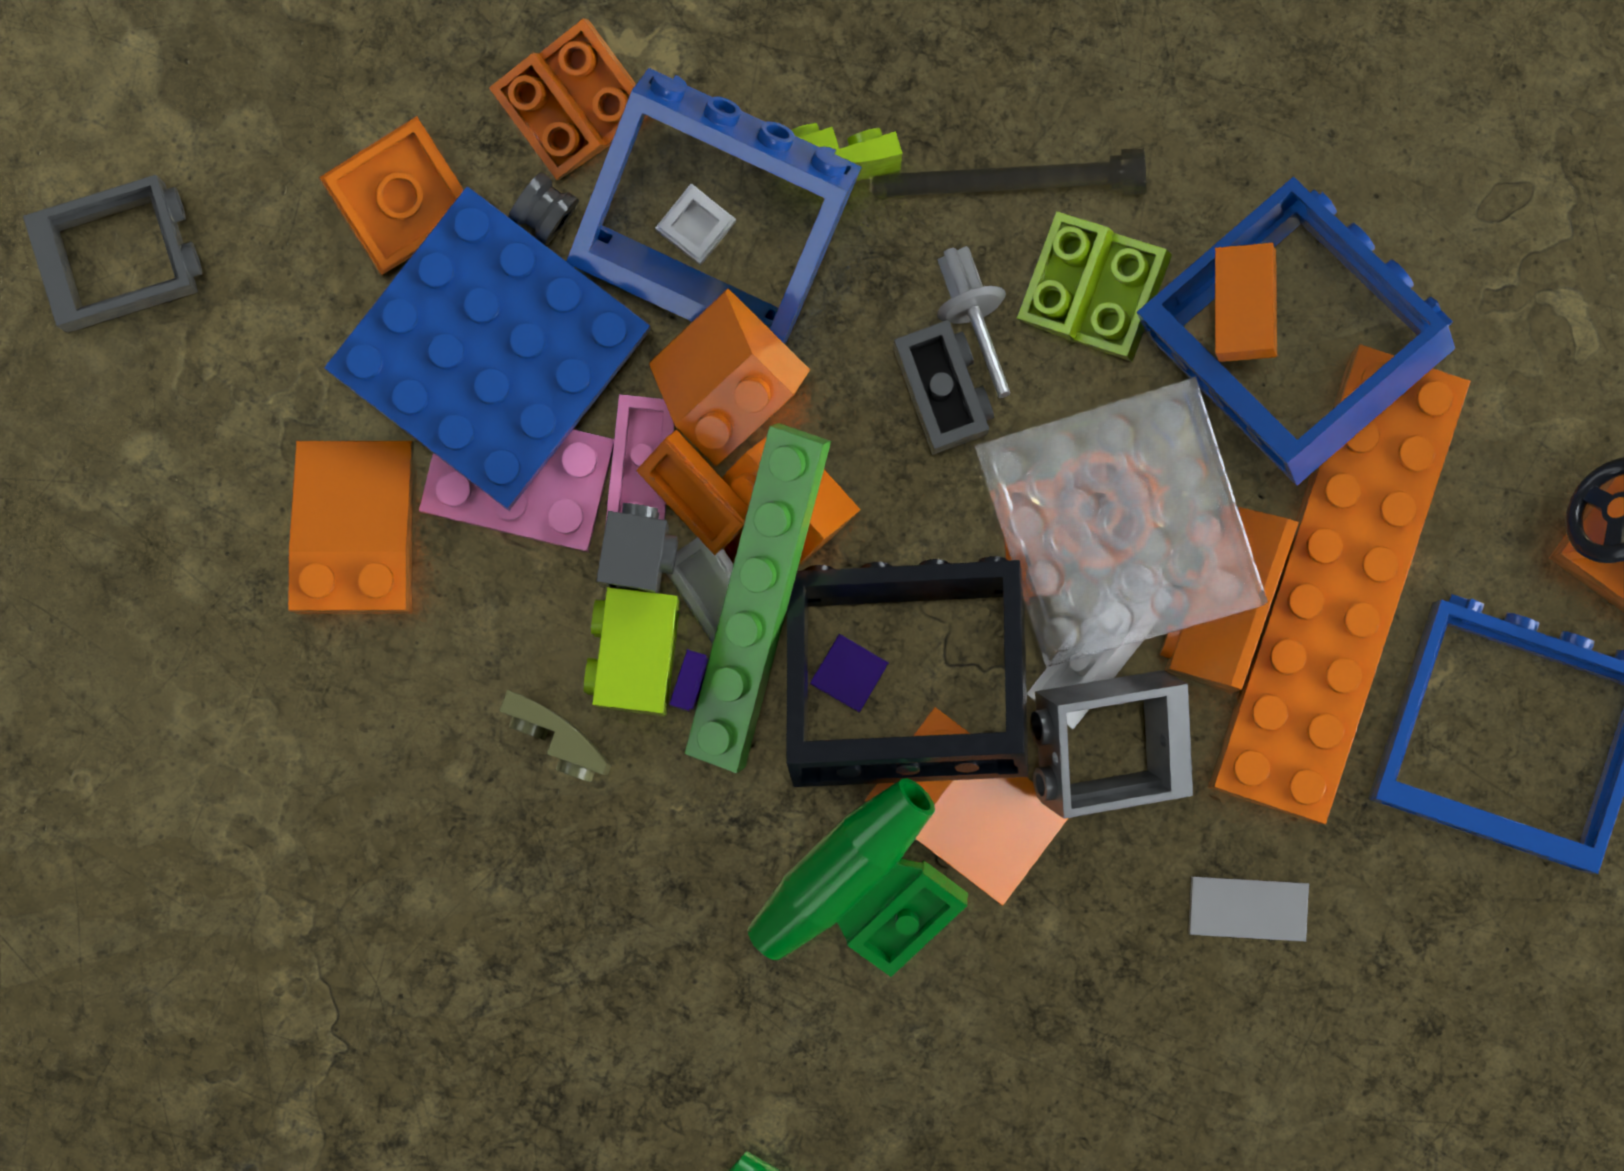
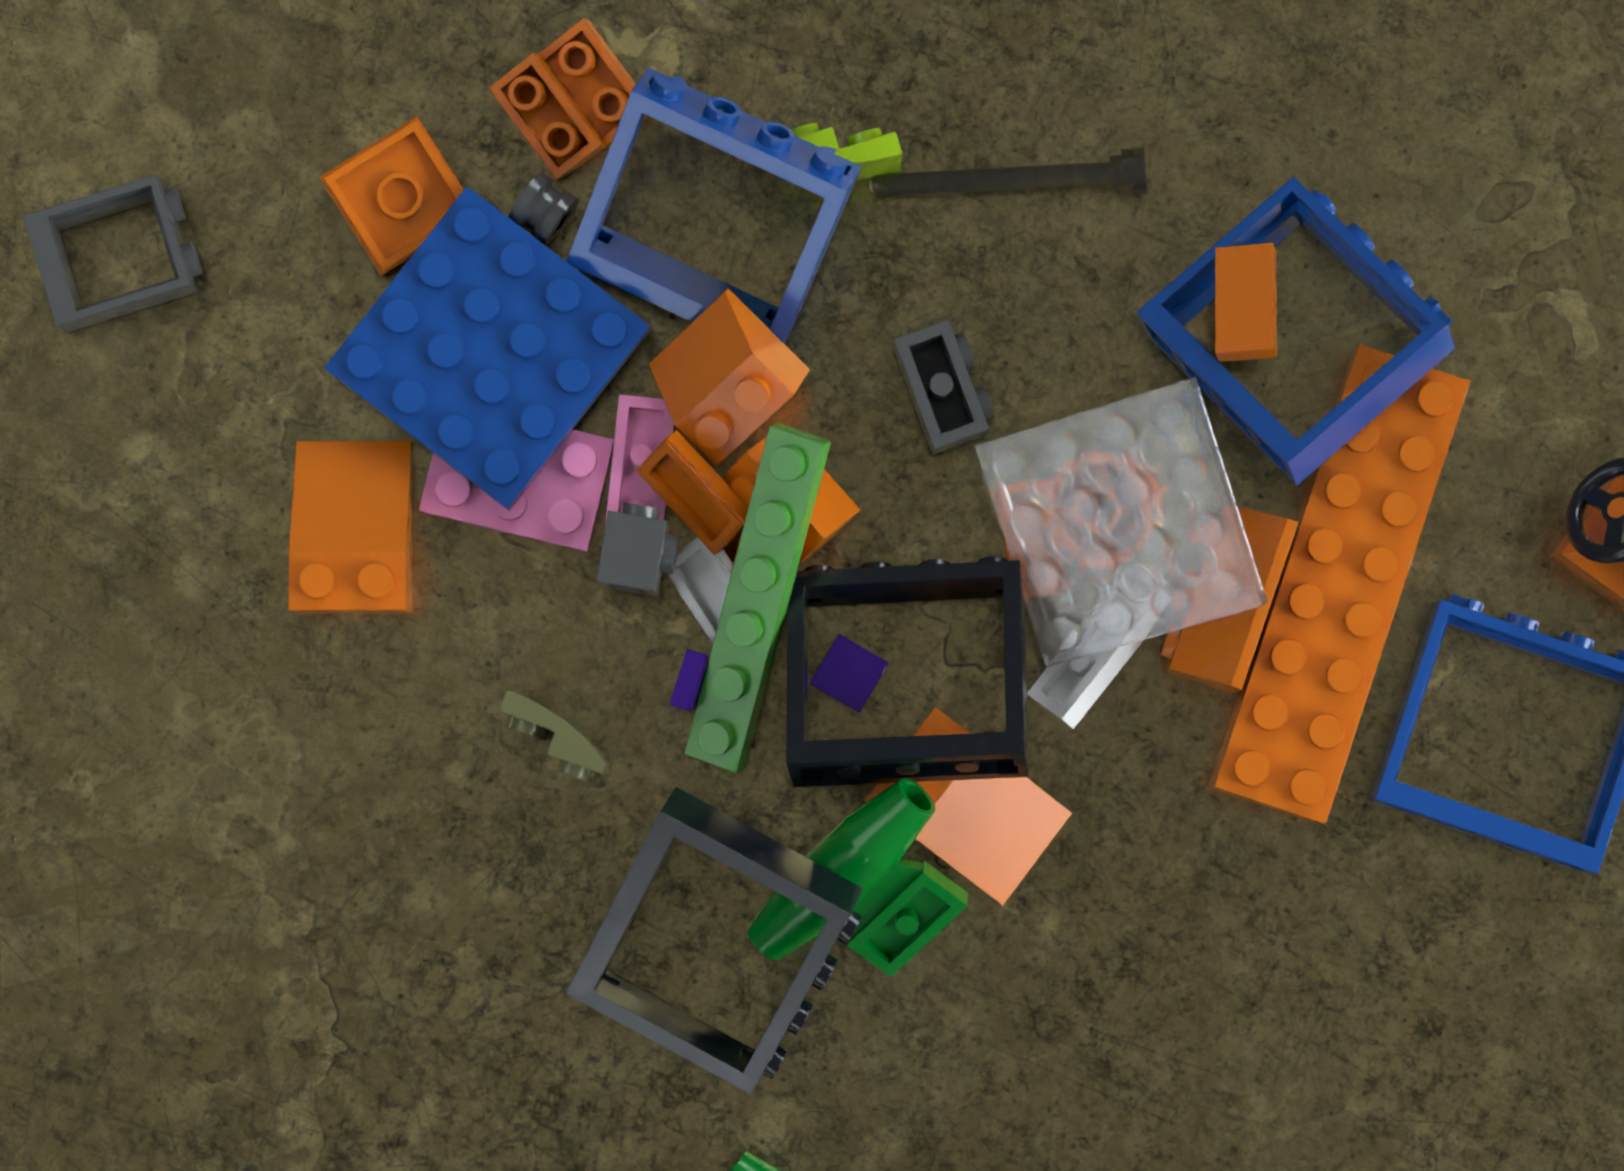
lime brick [583,587,681,717] -> none
white tile [655,184,736,266] -> none
light grey piece [937,246,1010,398] -> none
lime slope [1017,211,1172,362] -> none
dark grey window [1030,670,1193,819] -> none
light grey tile [1188,876,1309,942] -> none
none -> black window [566,787,863,1094]

